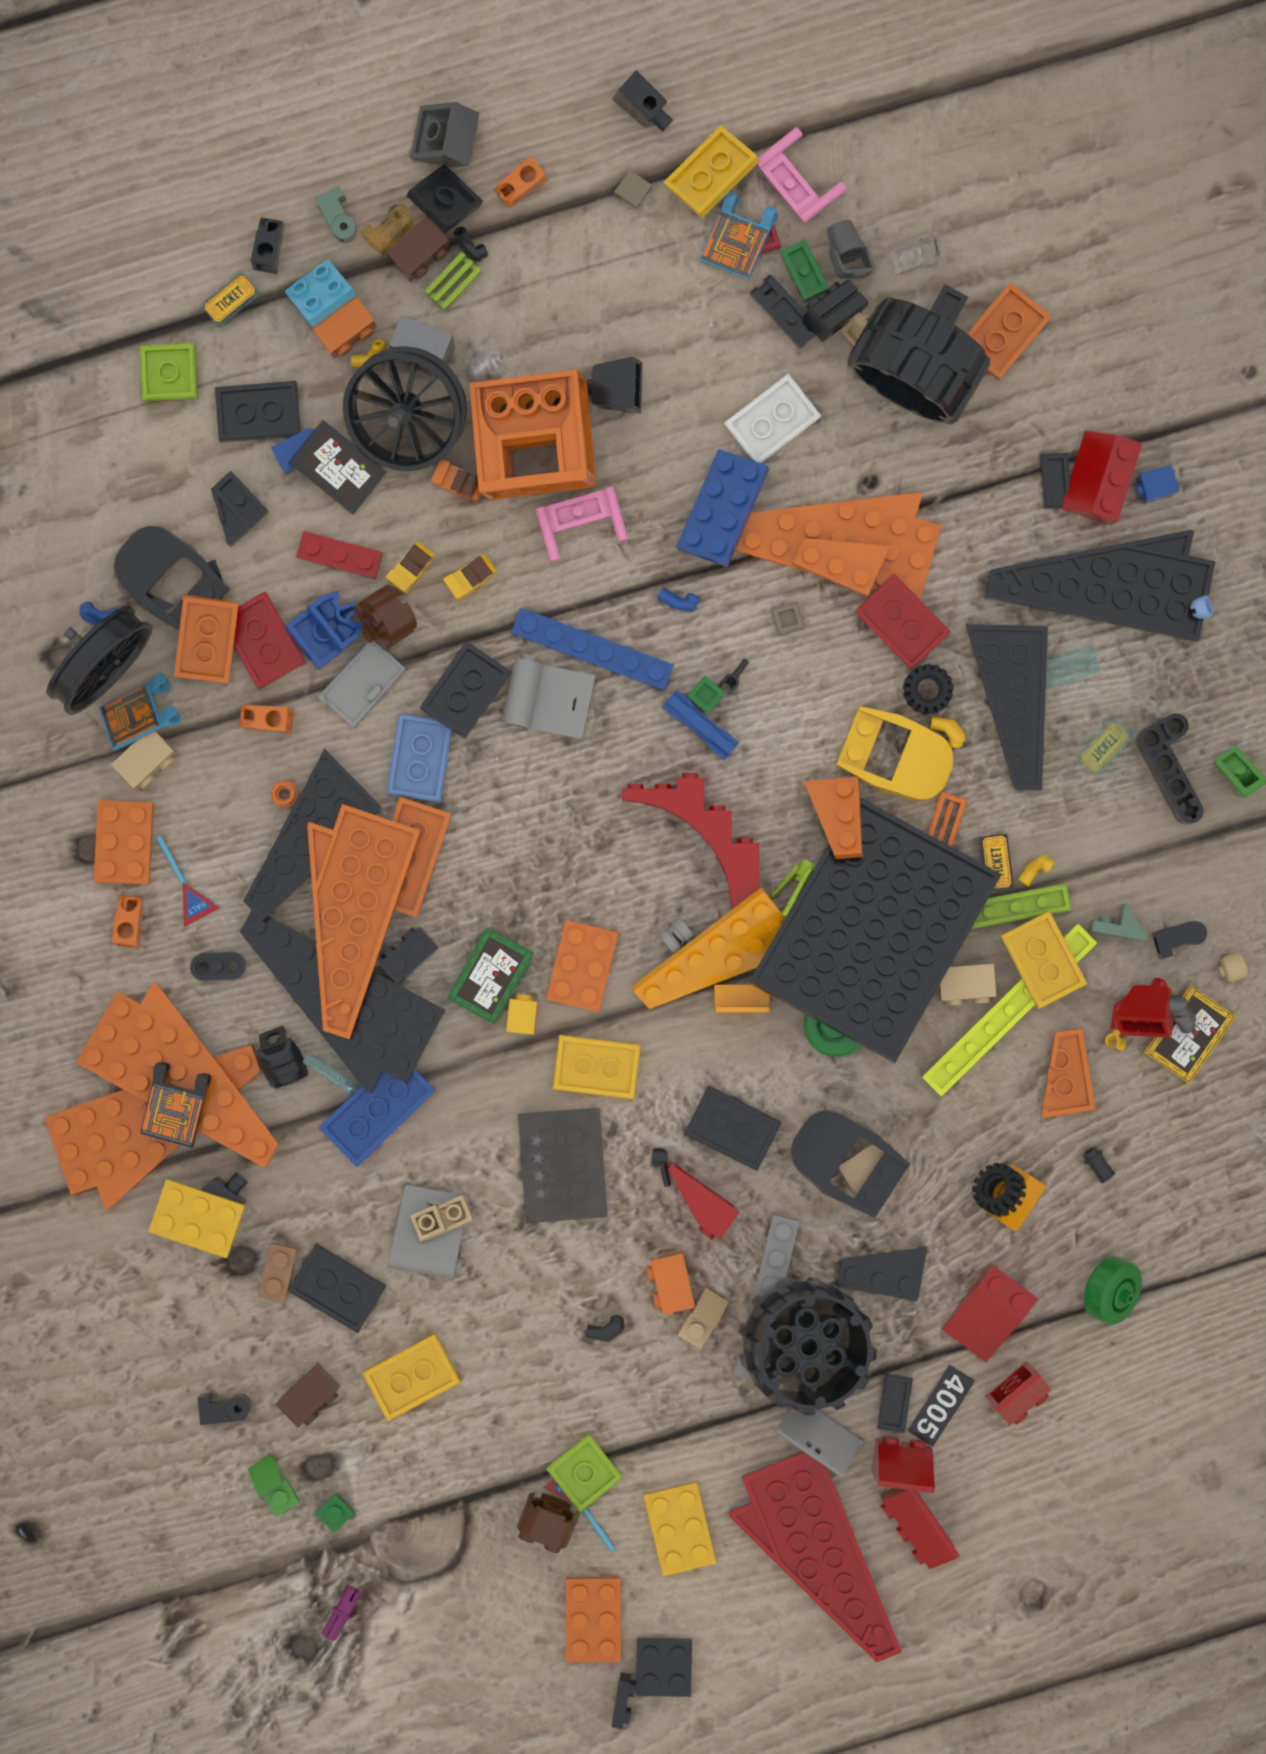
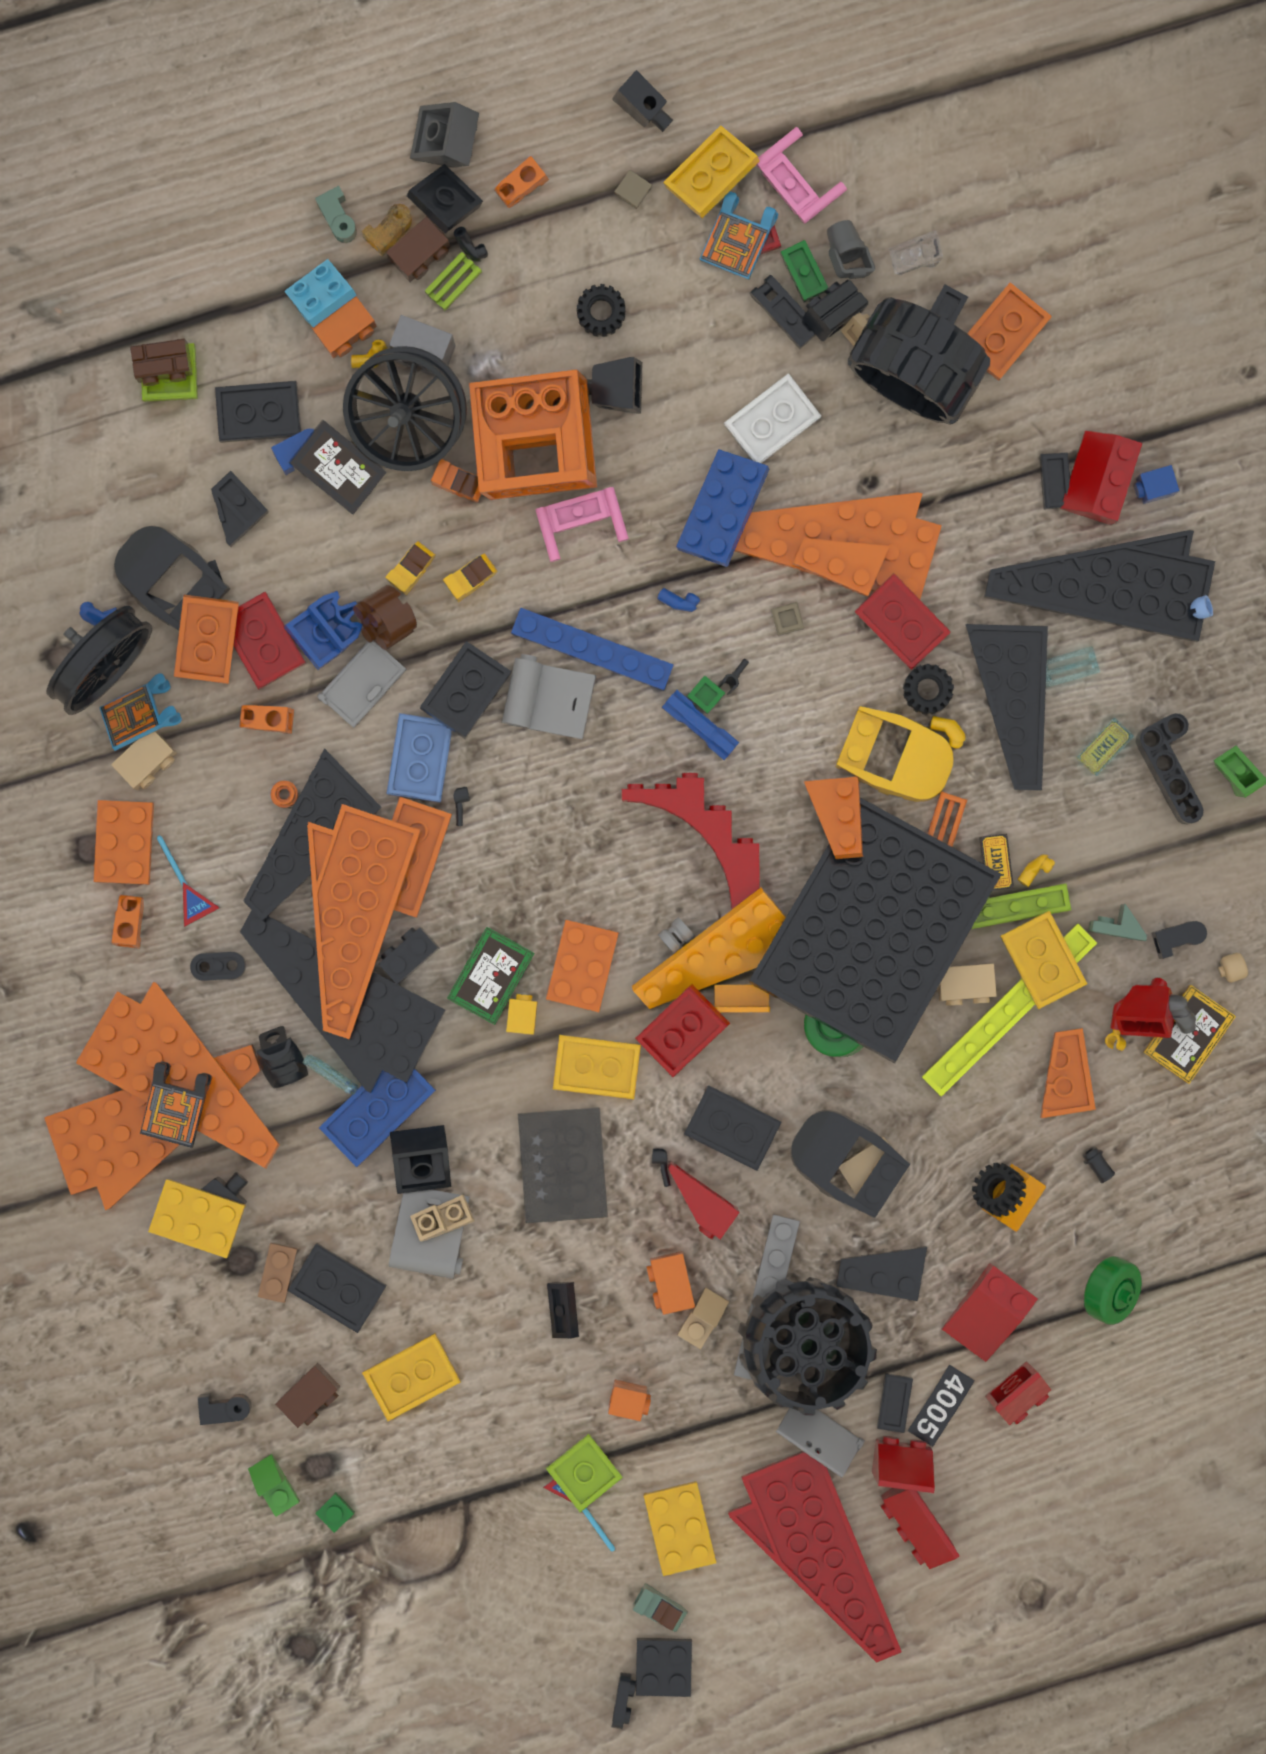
tile [200,271,260,328] -> none
black leg [251,217,284,274] -> none
red plate [296,531,383,580] -> none
magenta axle [322,1585,362,1641] -> none
reddish brown brick [517,1492,580,1553] -> none
orange plate [566,1577,621,1662] -> none
black arm [585,1315,625,1342] -> none
lime plant [770,859,816,916] -> none
none -> reddish brown brick [130,338,193,386]
none -> black slope [390,1125,452,1194]
none -> black hand [453,787,470,826]
none -> black plate [547,1282,579,1339]
none -> black tyre [577,284,626,337]
none -> orange brick [608,1379,651,1421]
none -> sand green leg [633,1583,688,1632]
none -> red tile [635,984,730,1077]

